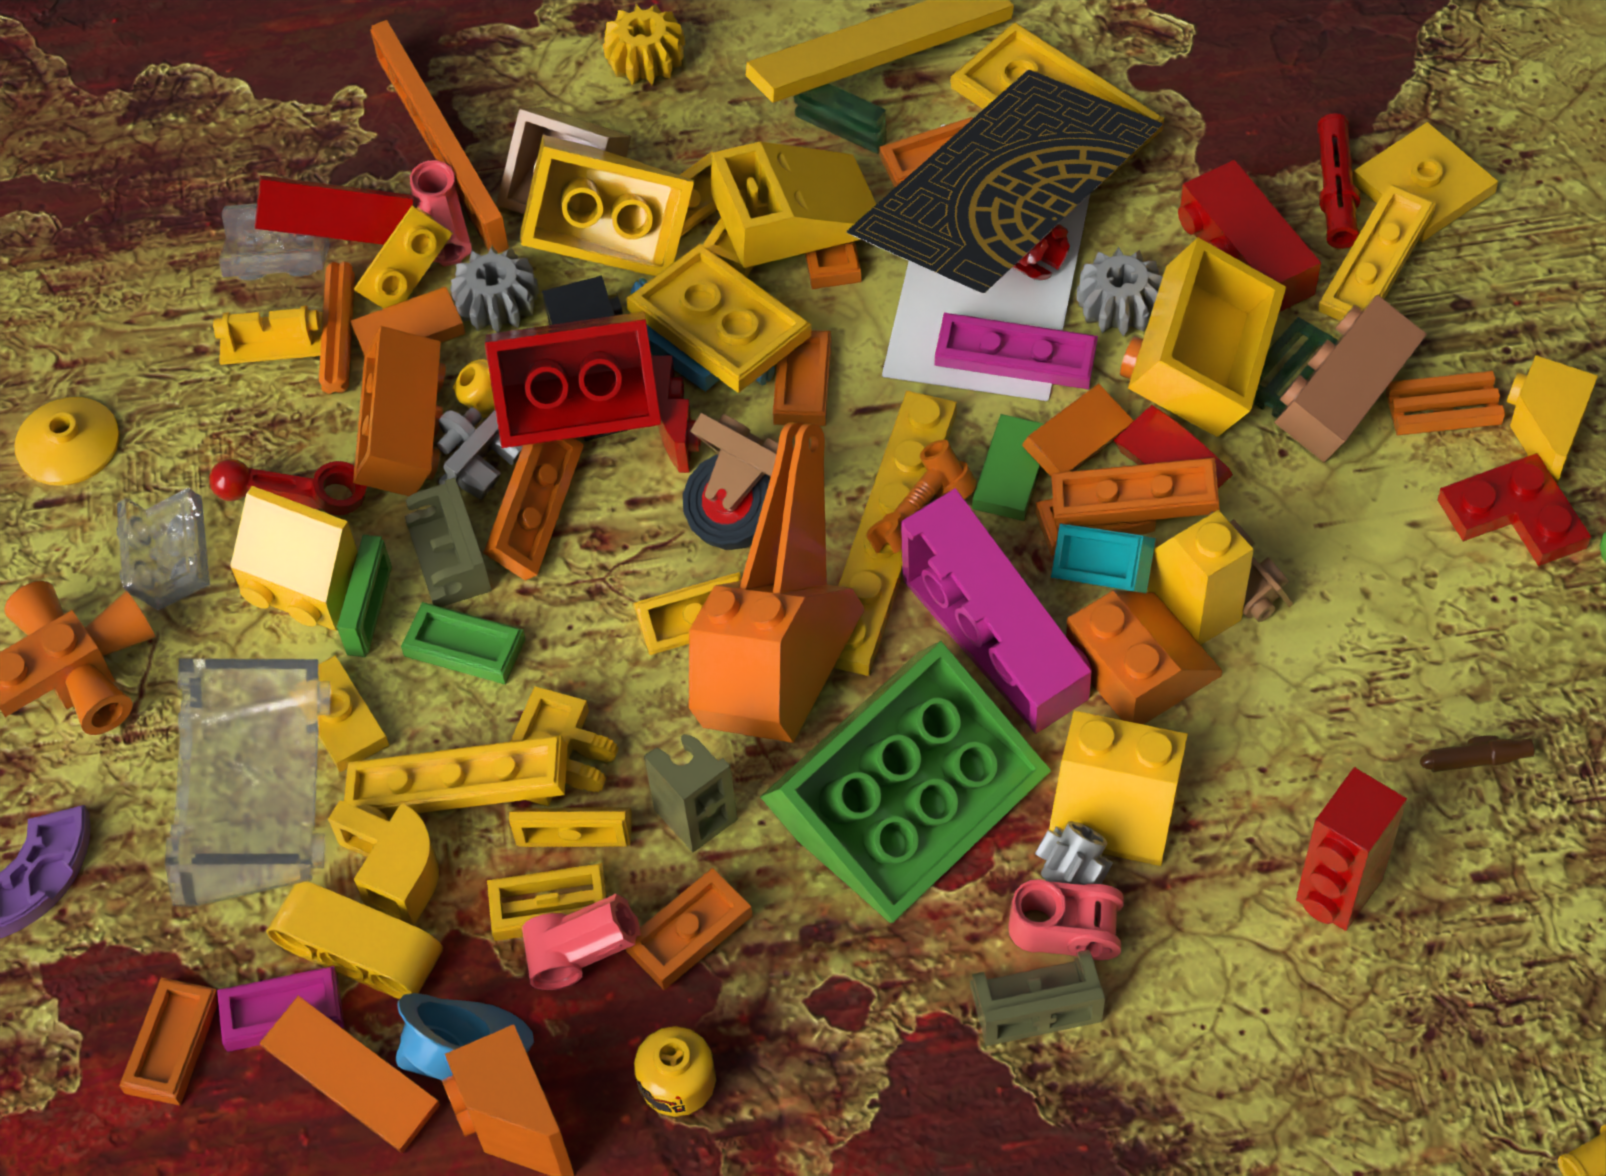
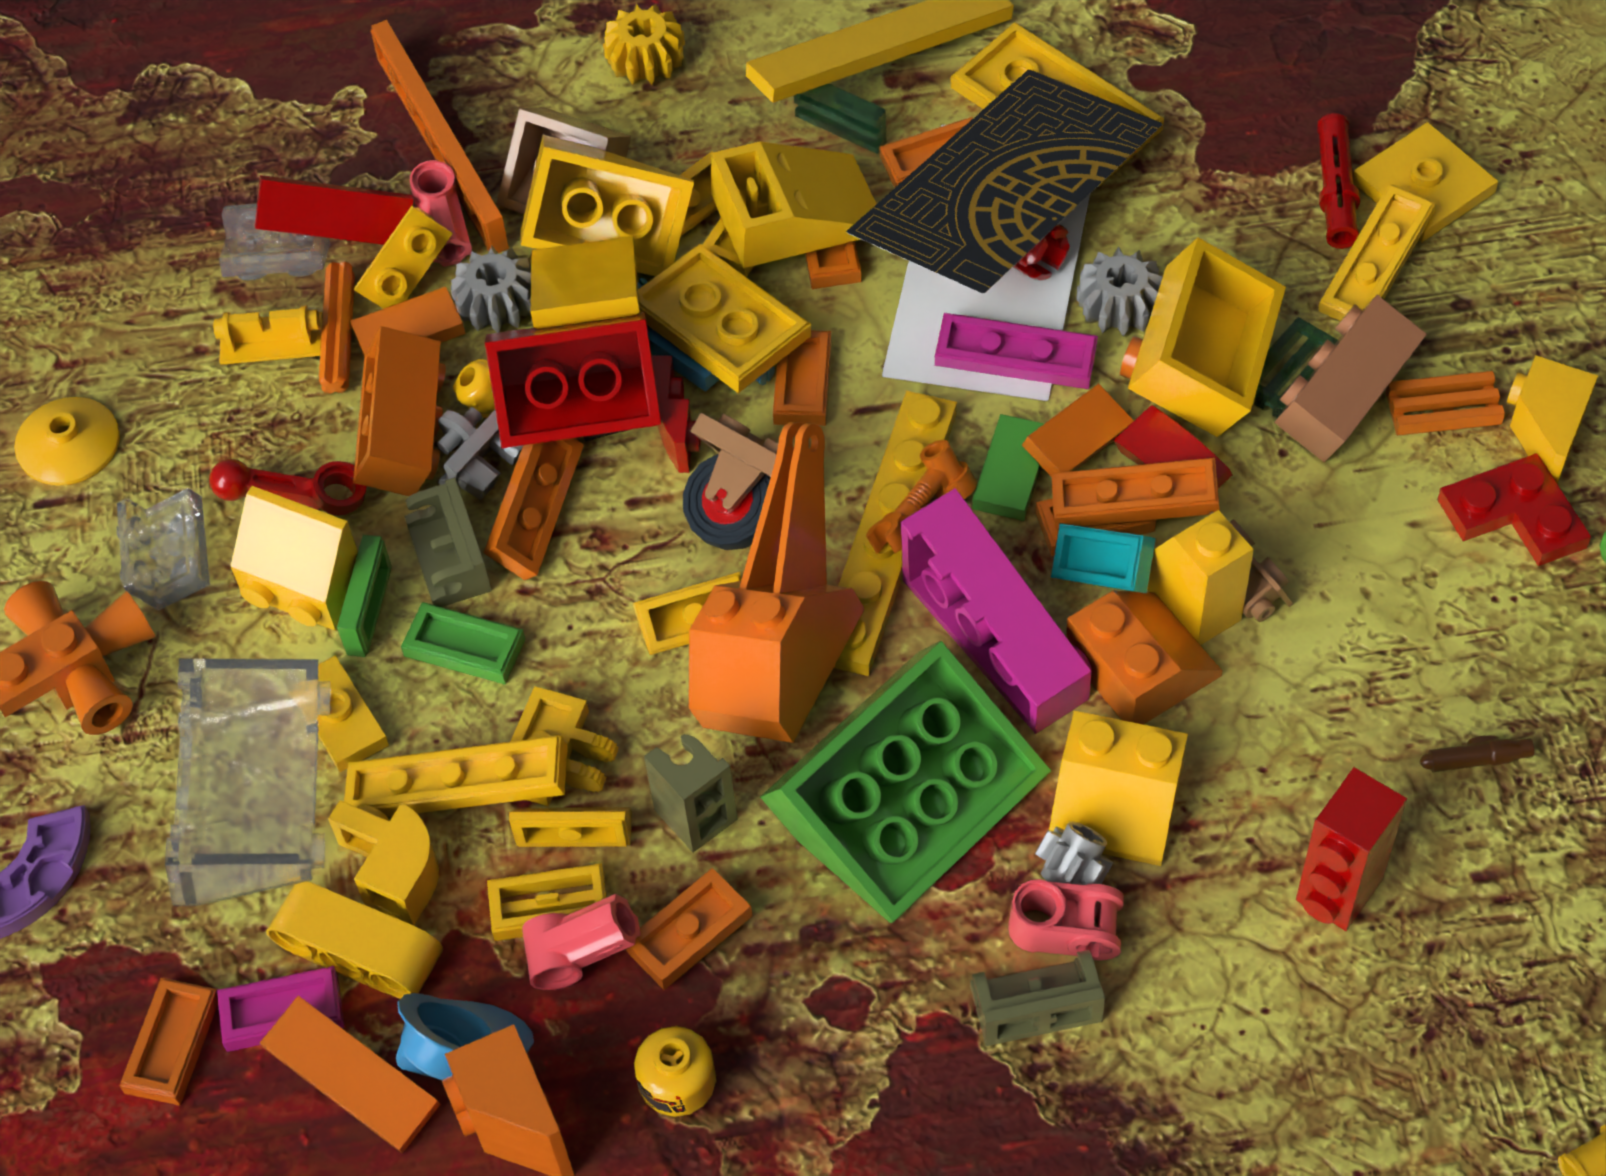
red brick [1178,160,1321,312] -> none
none -> yellow tile [530,236,640,329]

